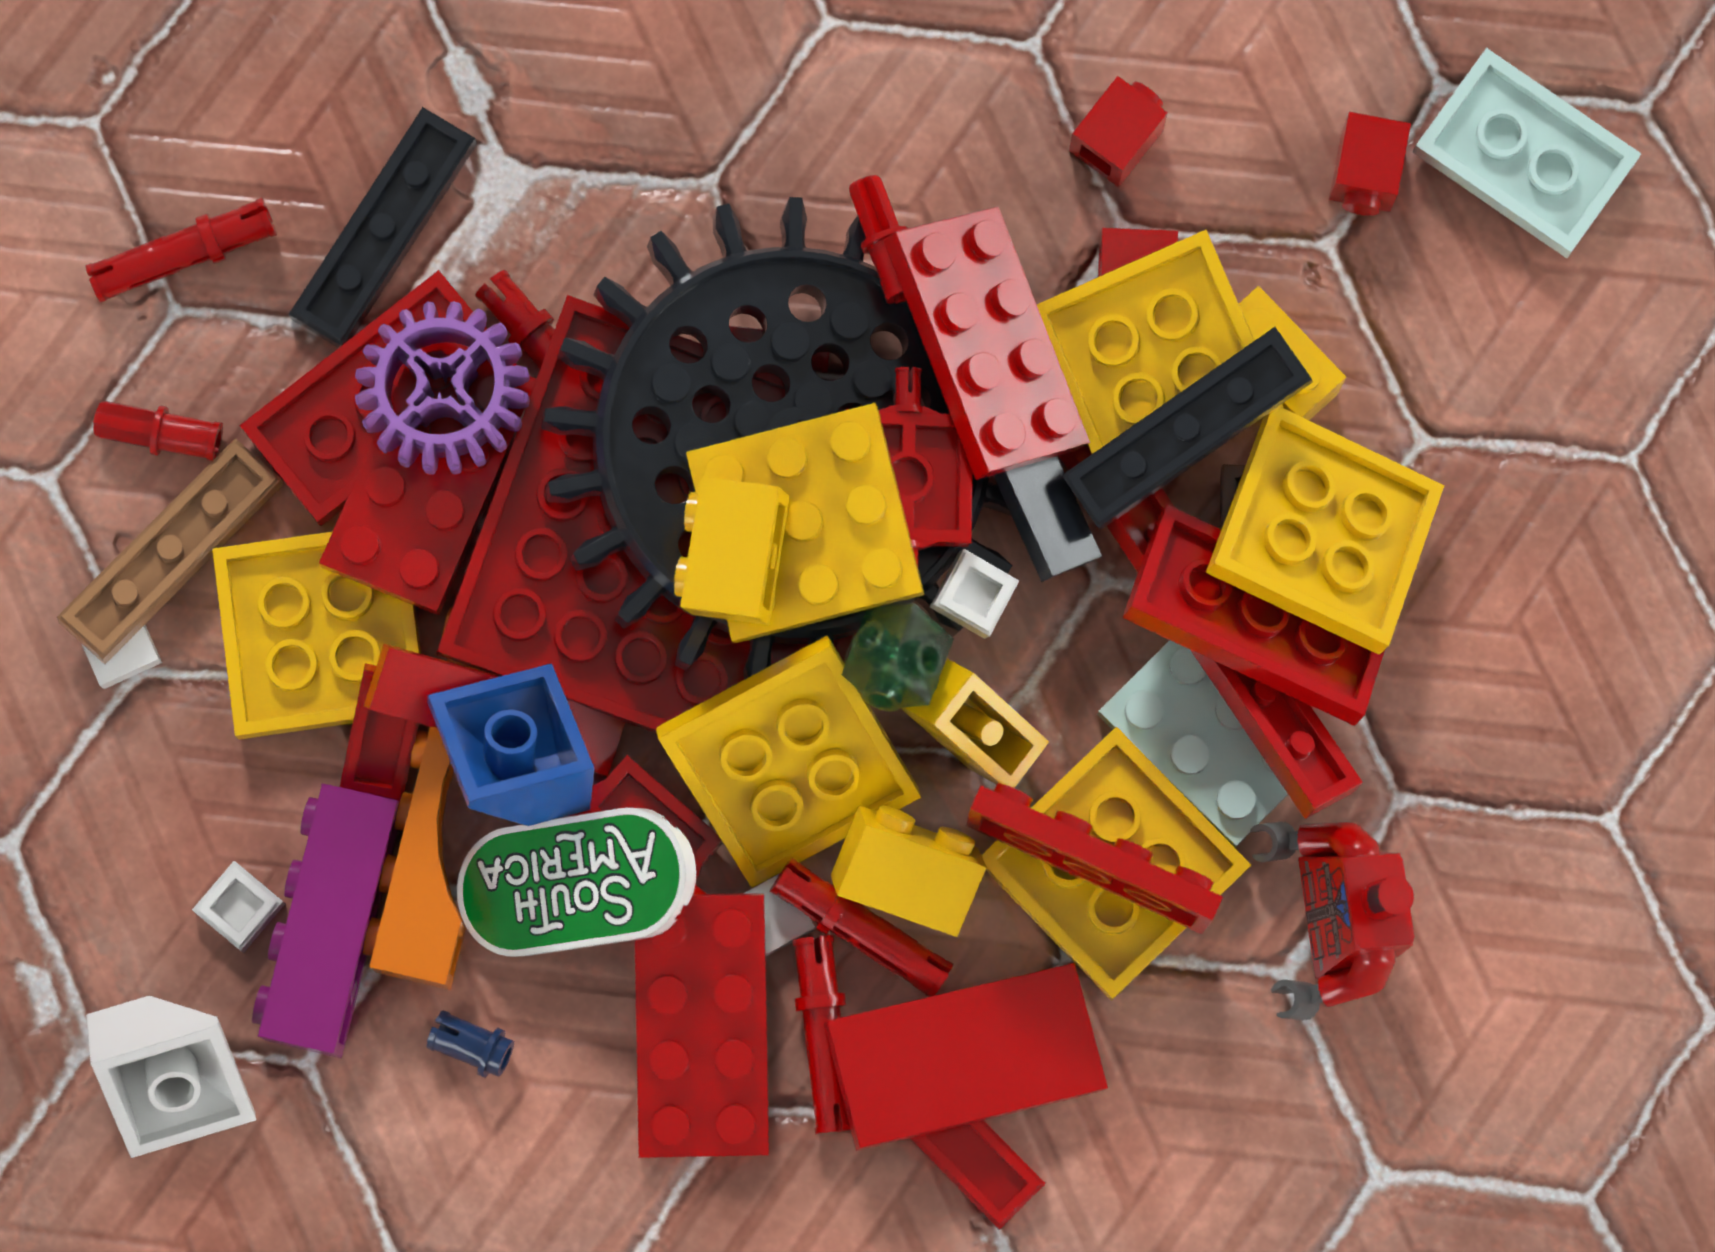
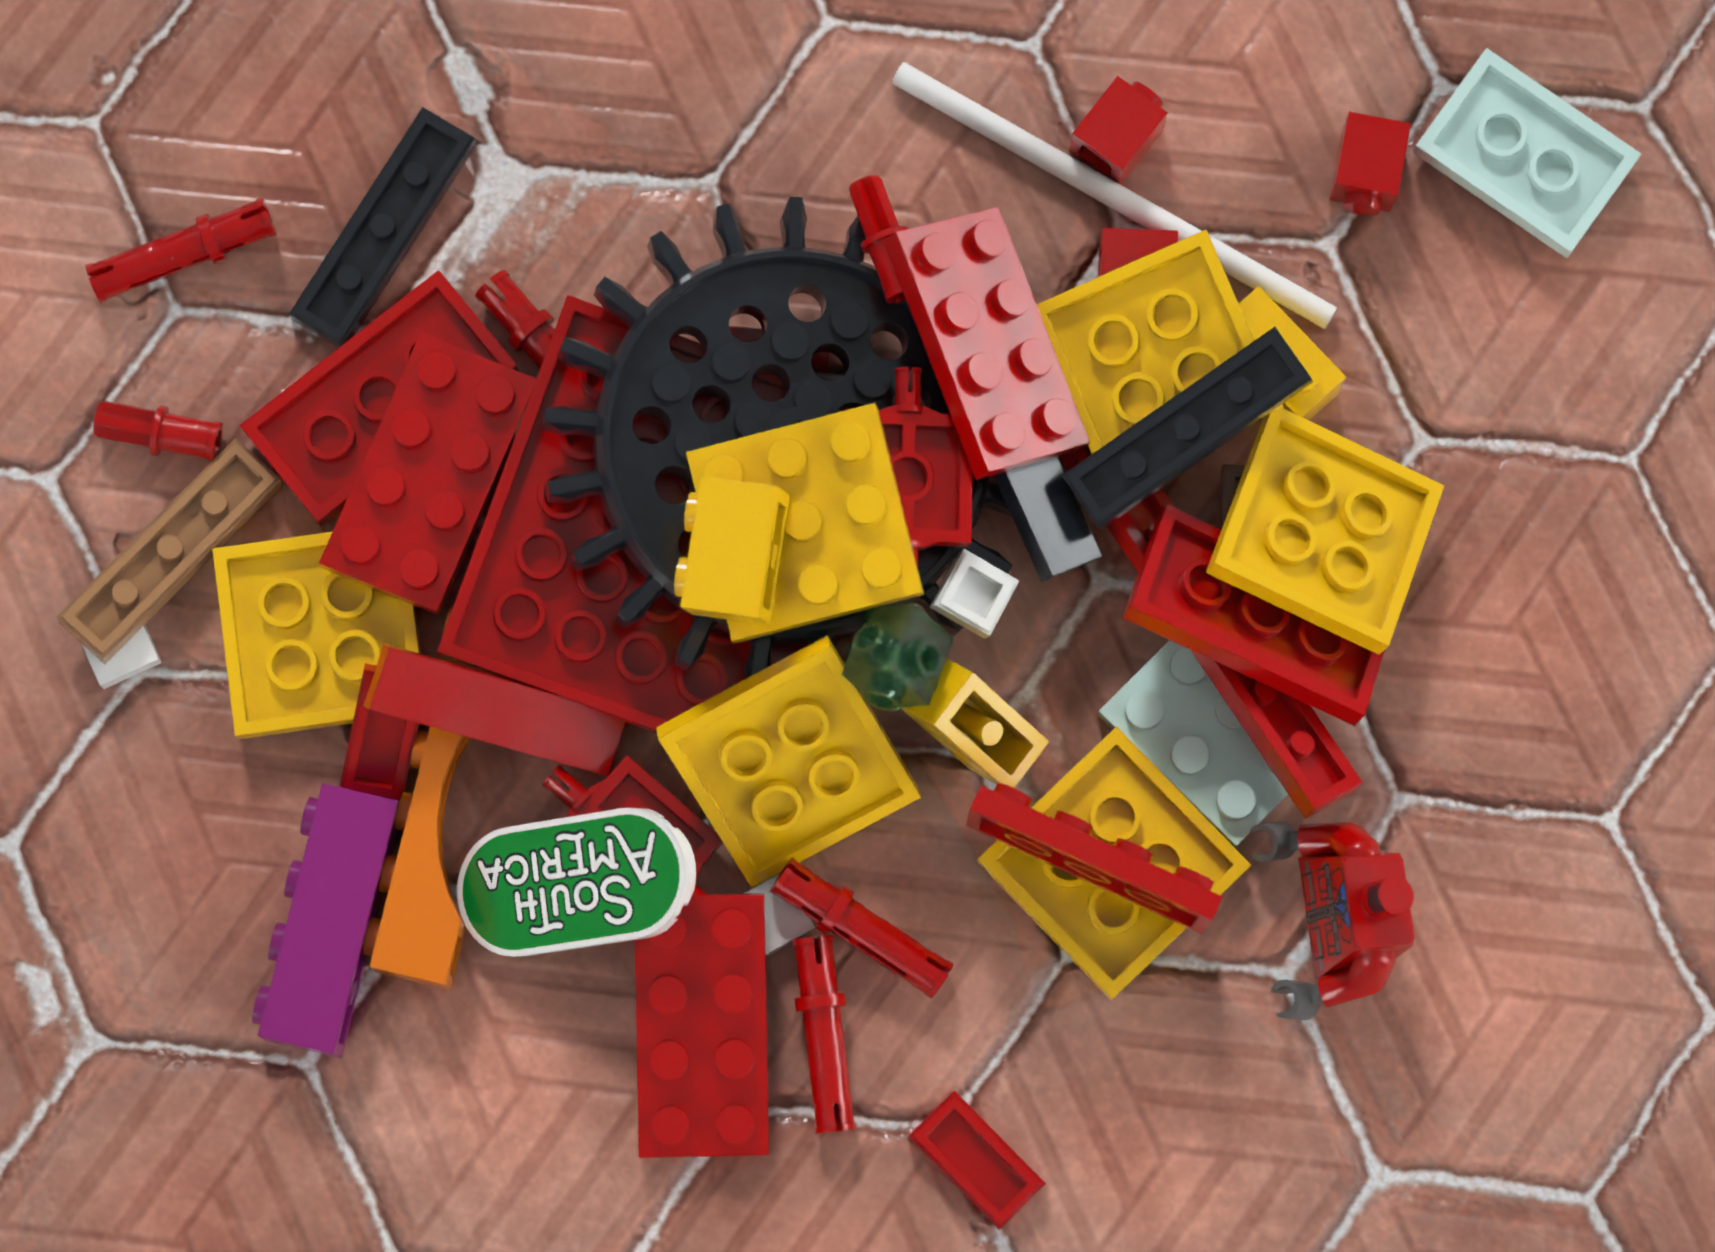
white slope [86,996,256,1158] -> none
white tile [192,861,286,953] -> none
medium lavender gear [355,301,530,475] -> none
blue slope [427,663,595,826] -> none
dark blue pin [427,1010,514,1078] -> none
red tile [824,963,1108,1151] -> none
yellow brick [830,805,987,937] -> none
none -> white piece [892,62,1337,329]

